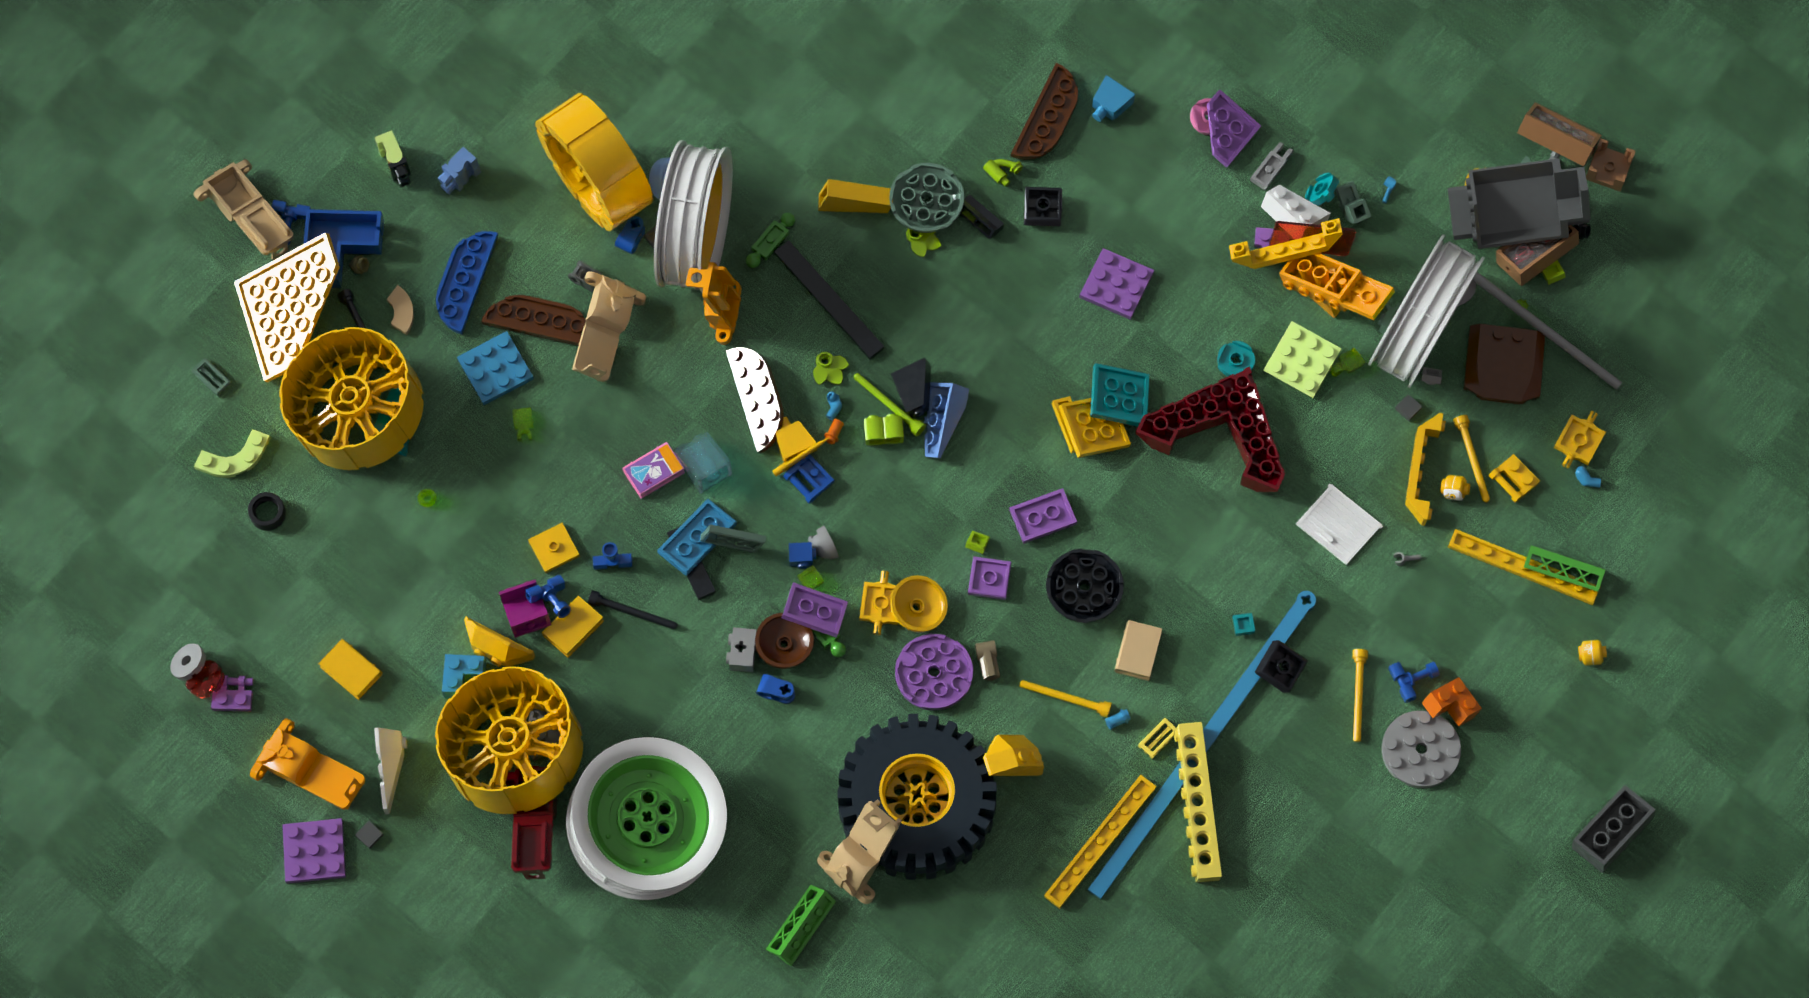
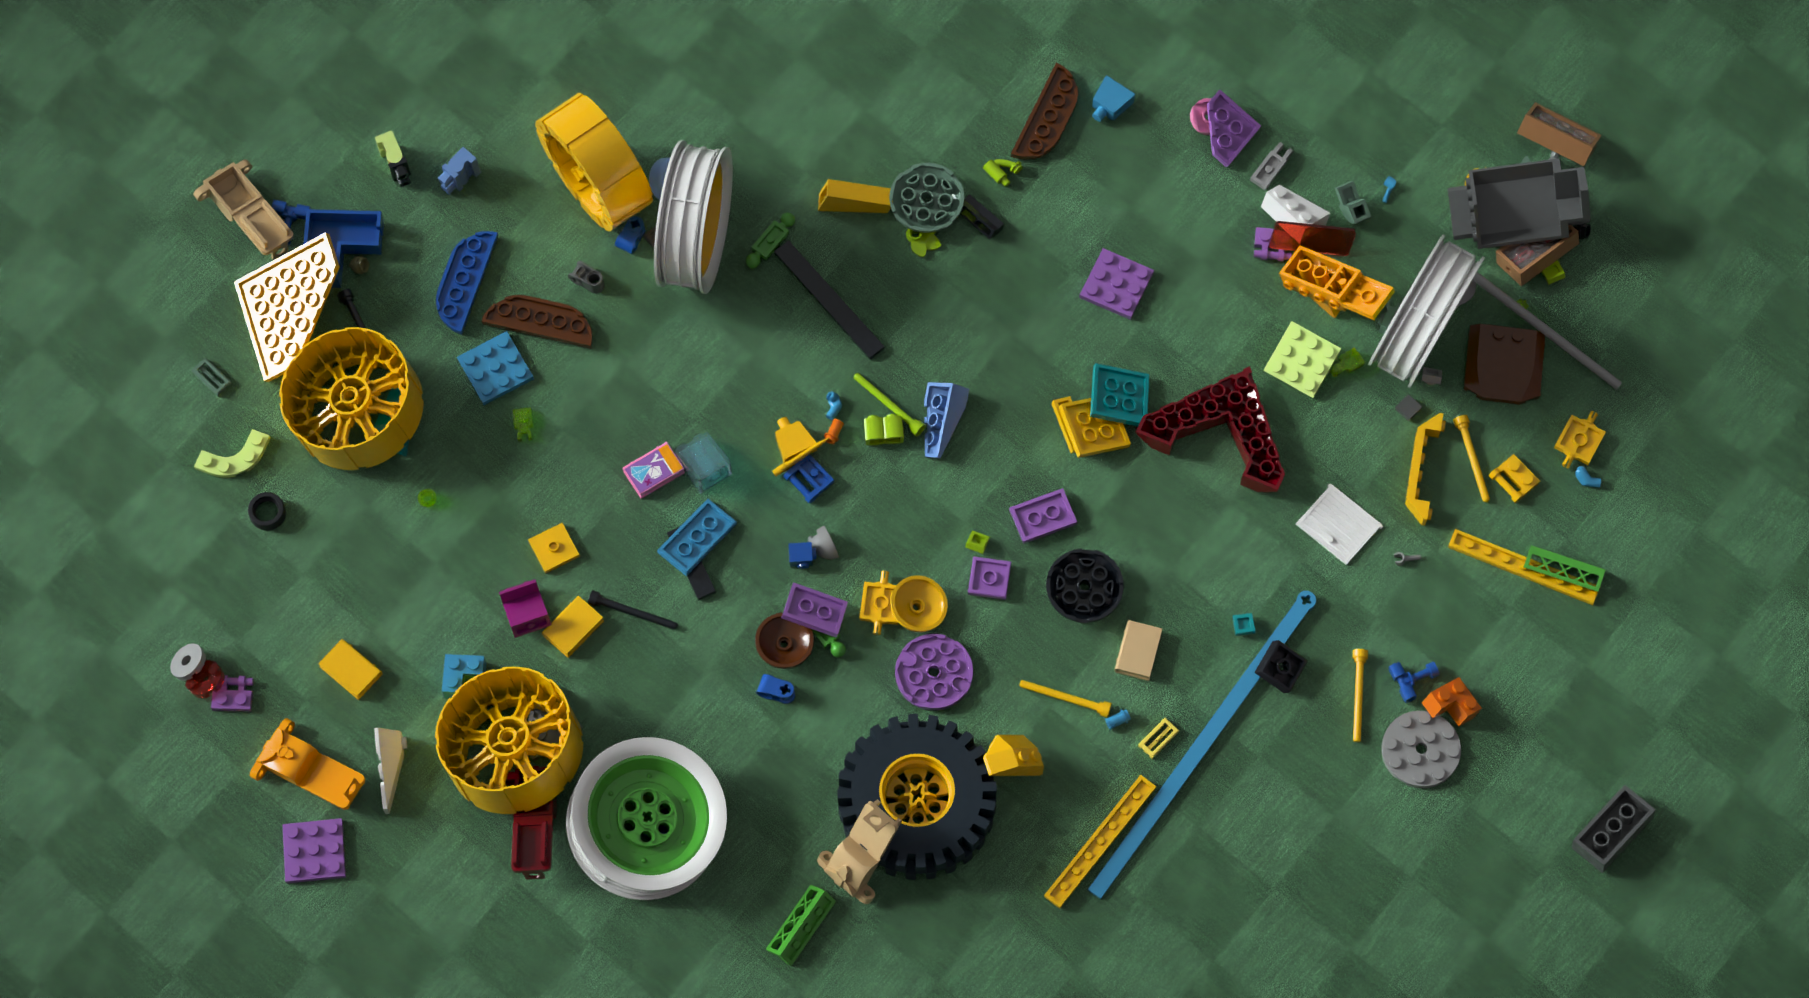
dark grey tile [355,821,384,849] -> none
tan tile [387,285,414,335] -> none
yellow wedge [464,616,535,667] -> none
blue bar [525,575,571,618] -> none
tan piece [572,271,647,382] -> none
blue bar [593,542,633,570] -> none
light orange piece [686,262,742,345] -> none
sand green tile [700,525,766,553] -> none
plate [726,347,784,453] -> none
light grey brick [726,627,757,672] -> none
clear neon green plate [797,565,824,590] -> none
lime plate [813,352,849,385] -> none
black slope [891,357,931,418] -> none
dark tan piece [975,640,1000,681] -> none
black brick [1024,187,1062,227] -> none
light yellow brick [1174,722,1222,883] -> none
teal plate [1217,341,1255,377] -> none
yellow slope [1229,218,1343,269] -> none
teal plate [1305,172,1339,206] -> none
yellow head [1441,475,1470,501] -> none
yellow head [1578,640,1607,666] -> none
medium nougat panel [1586,138,1636,191] -> none

